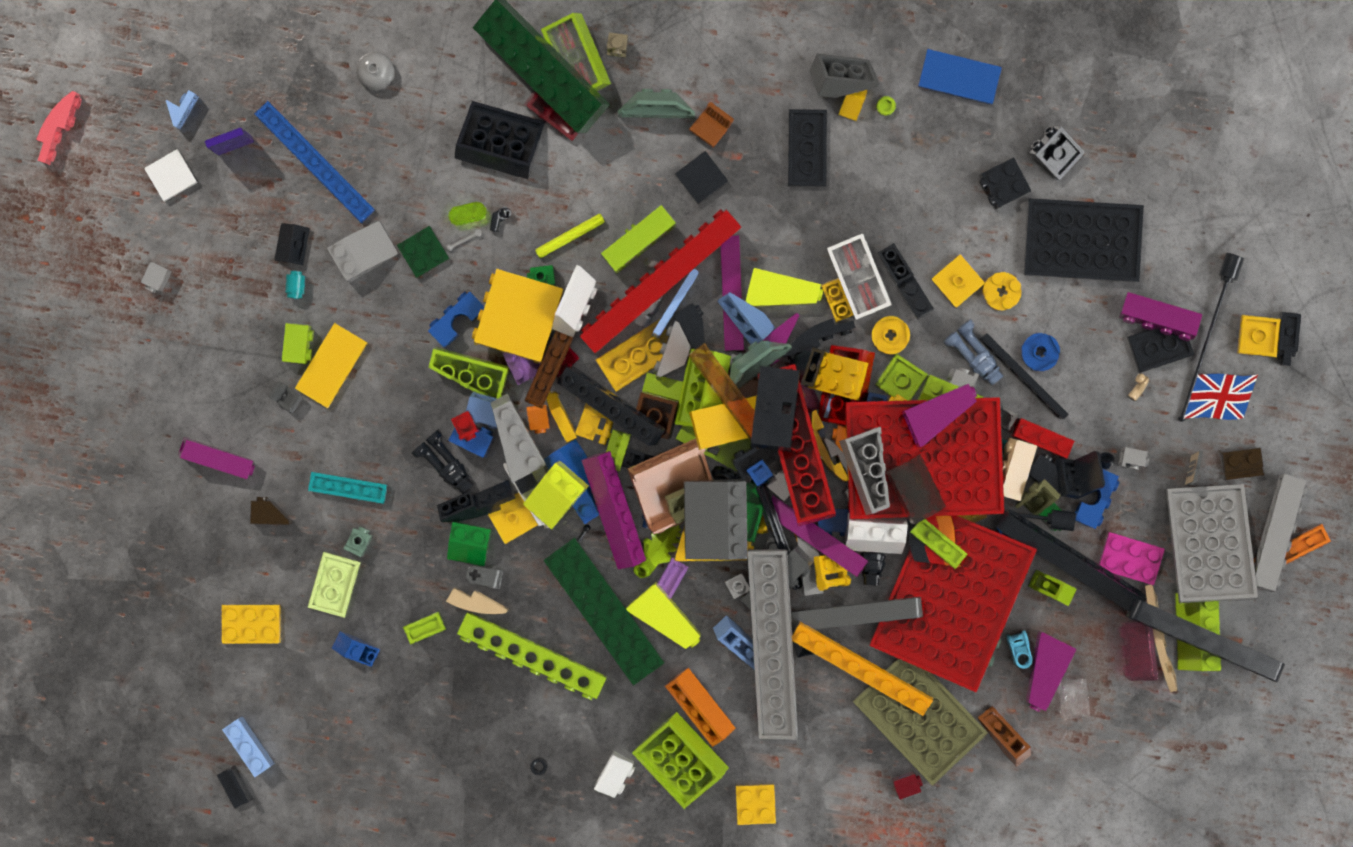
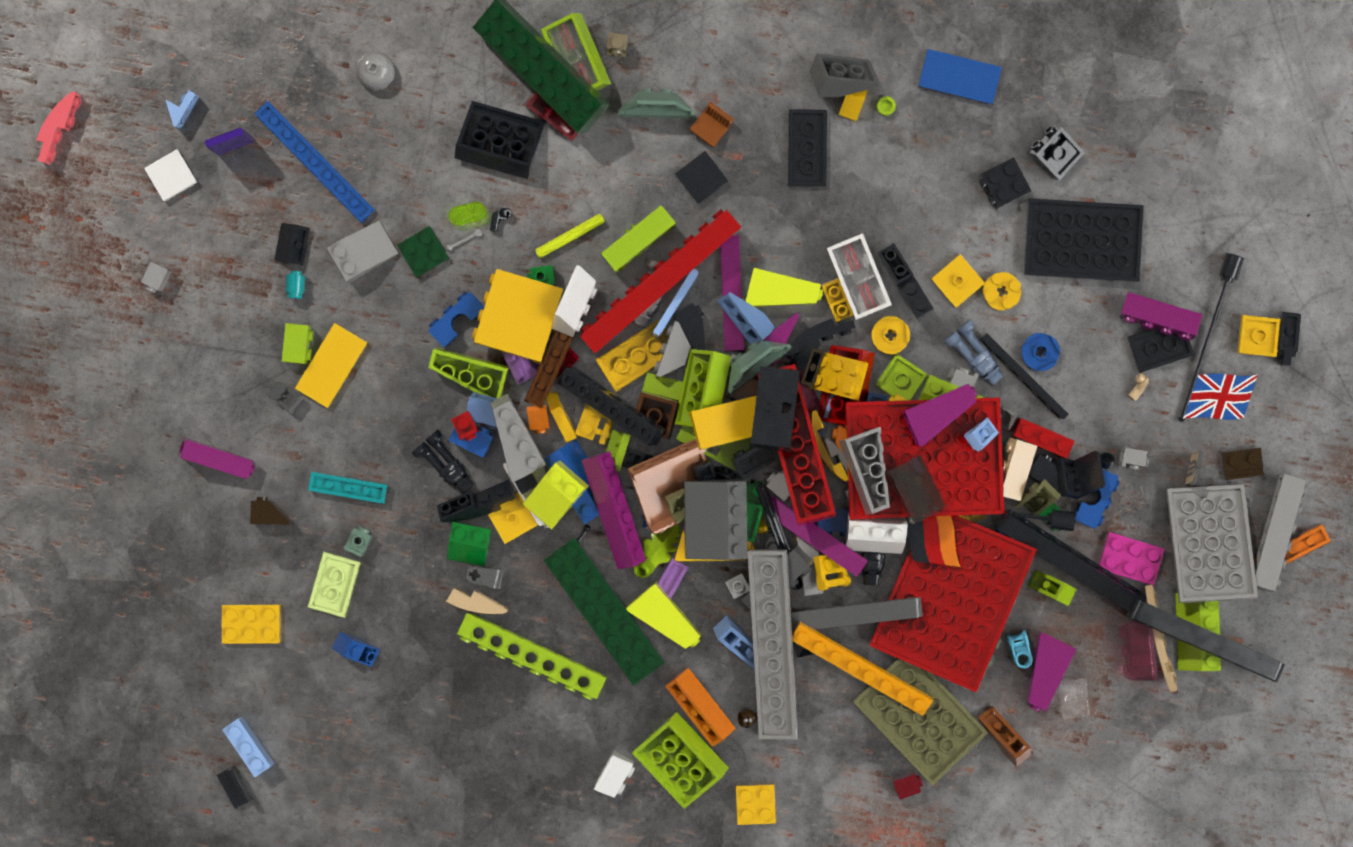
lime tile [403,612,446,645] -> none
black axle [530,757,548,776] -> none
clear orange tile [688,343,760,449] -> none
blue tile [747,459,774,487] -> none
lime tile [910,517,967,569] -> none
none -> black tile [692,459,717,481]
none -> dark brown plate [738,709,758,728]
none -> light blue slope [964,417,999,452]

